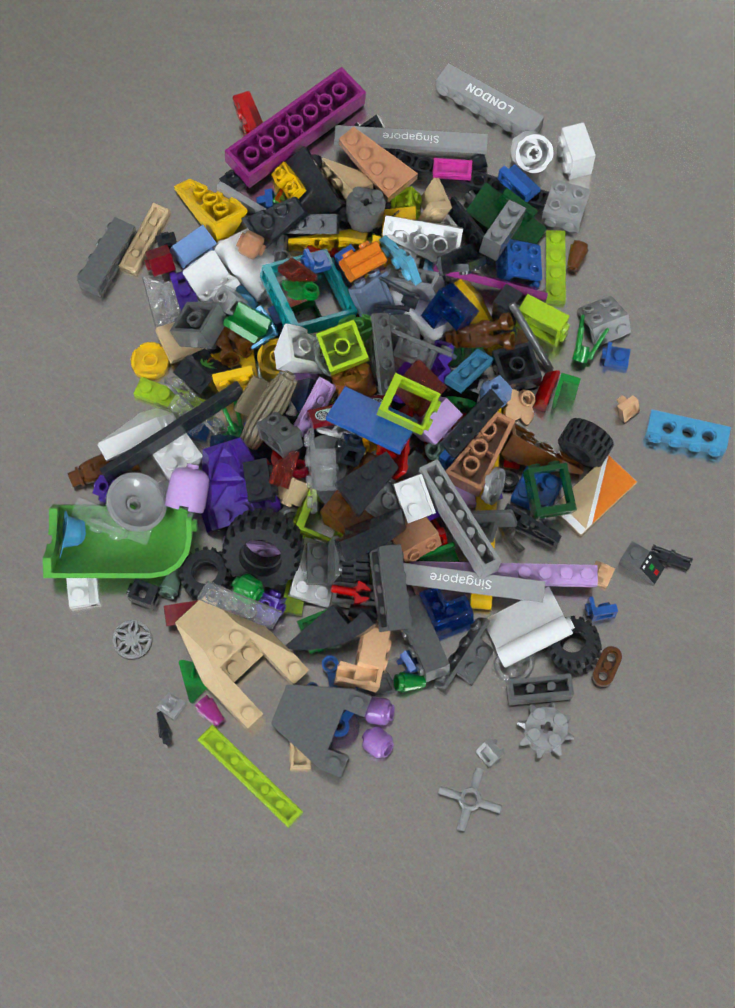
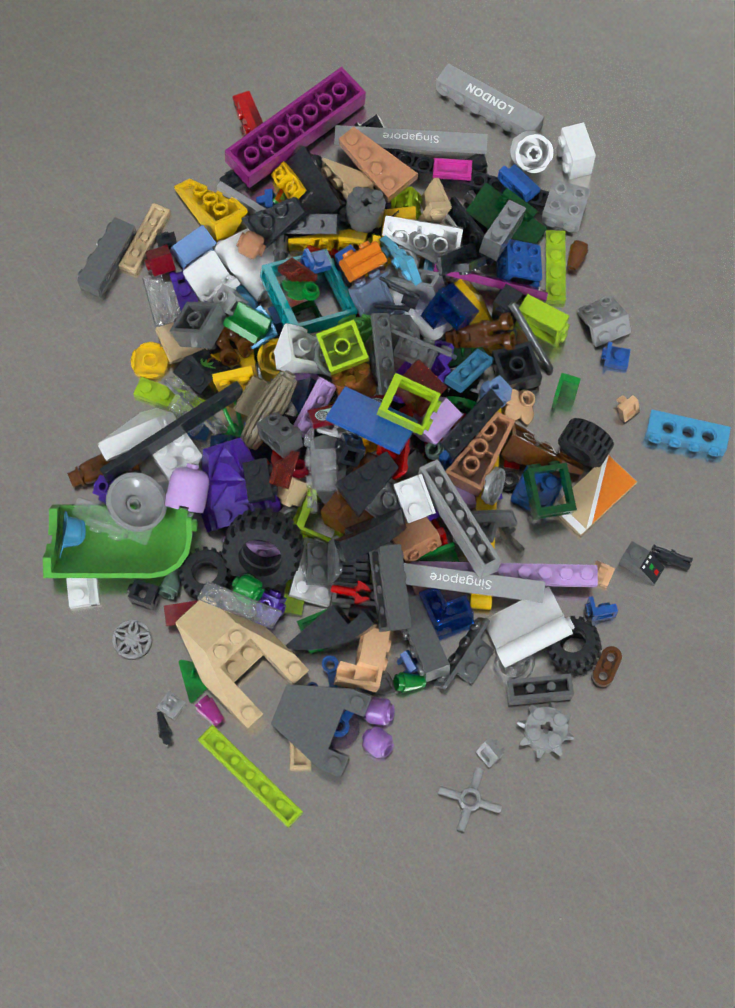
black wing [504,503,562,549] -> none
red slope [532,370,560,412] -> none
green plant [572,314,609,363] -> none

